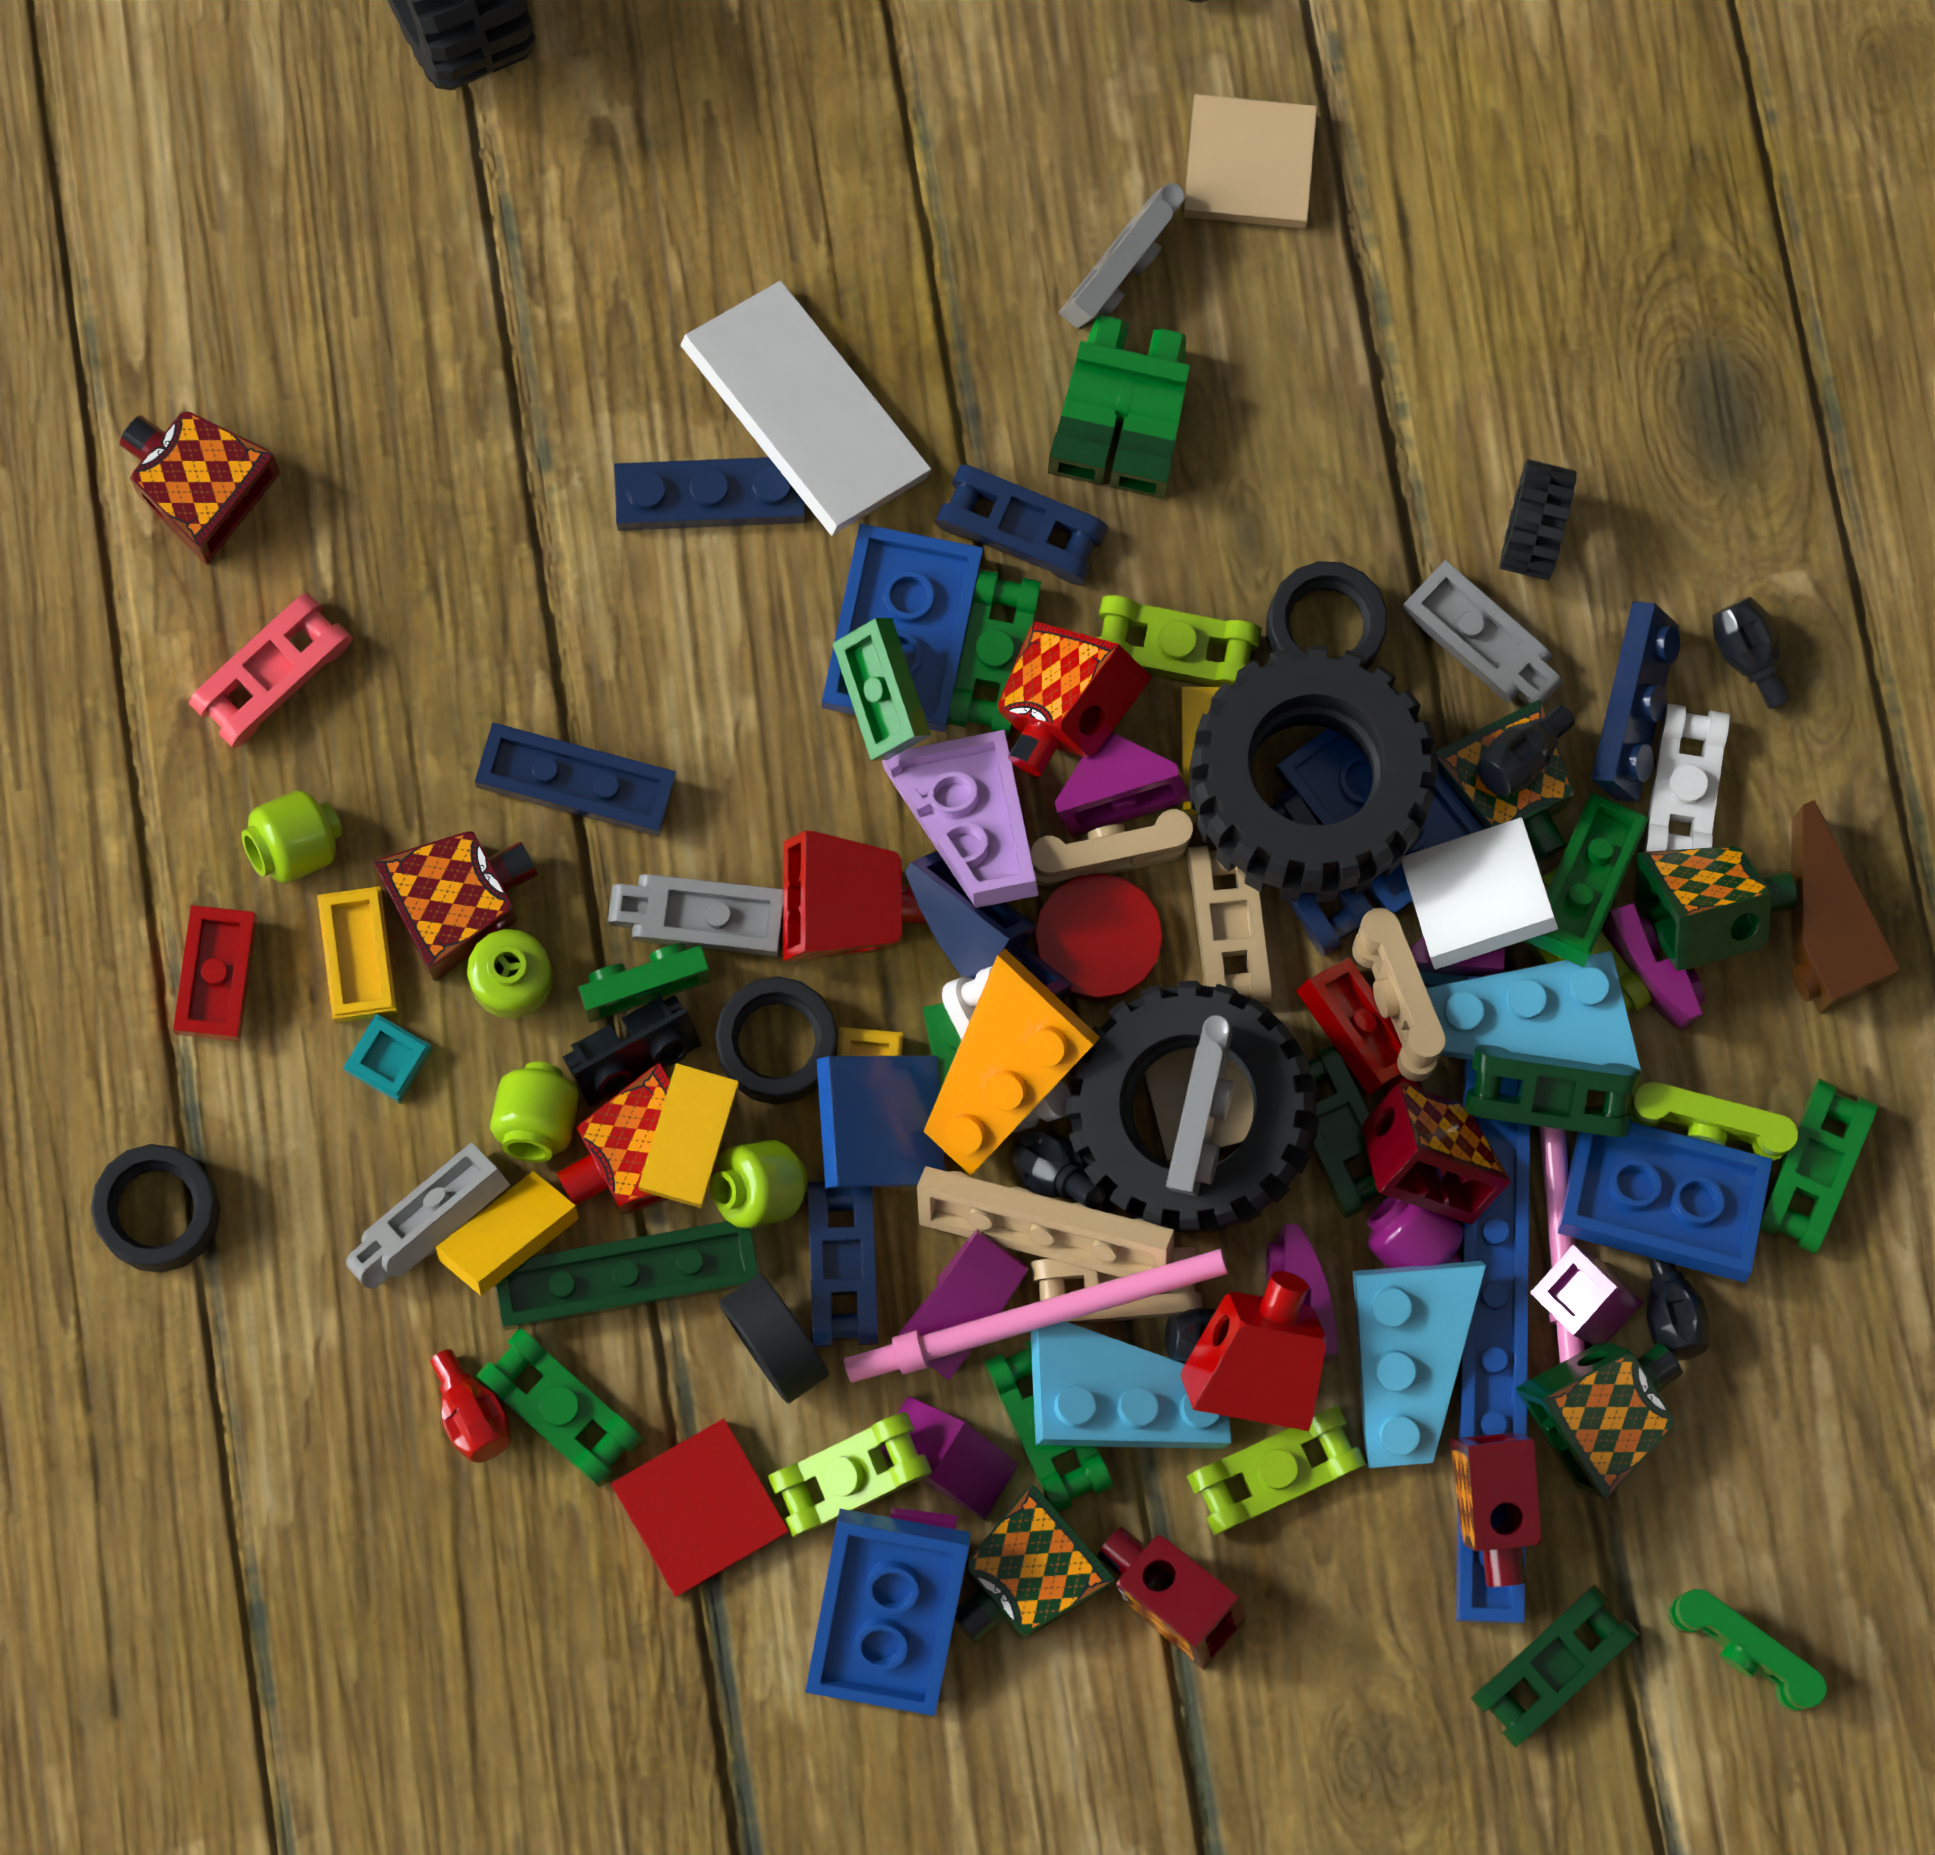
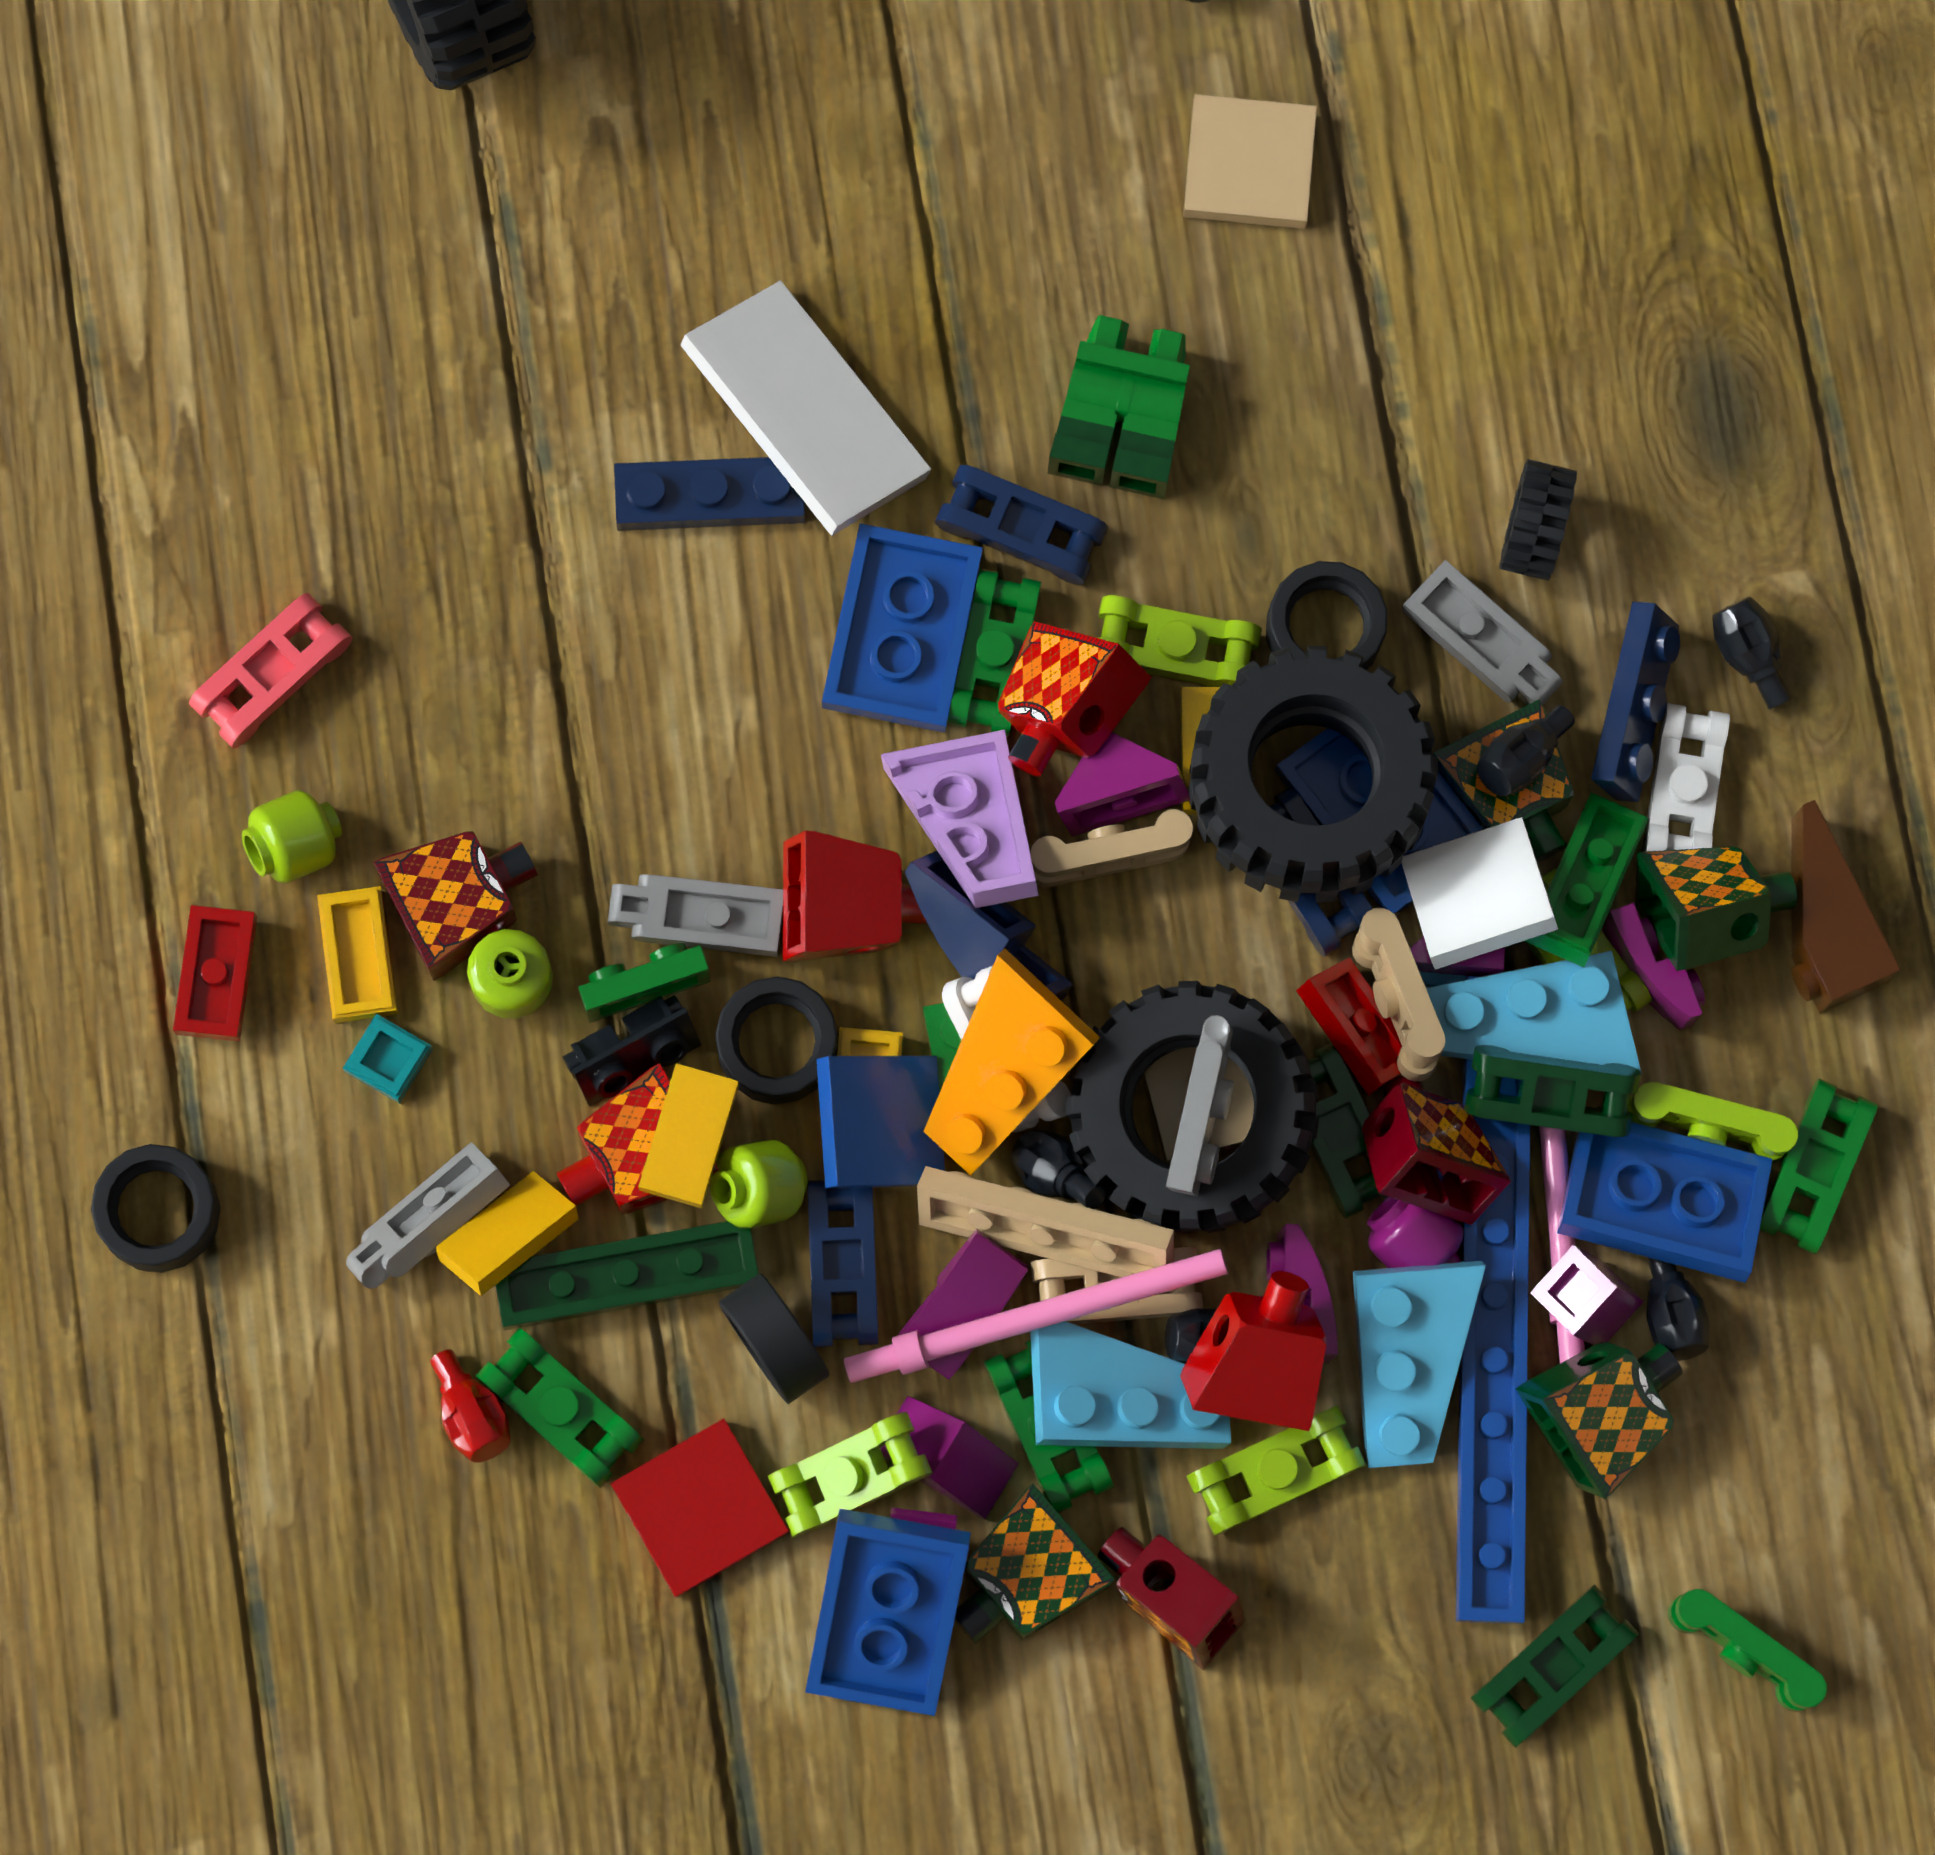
torso [119,411,281,565] -> none
dark blue plate [475,722,677,837] -> none
lime head [490,1062,580,1163] -> none
plate [832,618,931,761] -> none
red tile [1034,873,1163,1002] -> none
light grey hinge [1058,183,1184,329] -> none
tan plate [1187,845,1272,1003] -> none
dark red torso [1450,1432,1542,1587] -> none

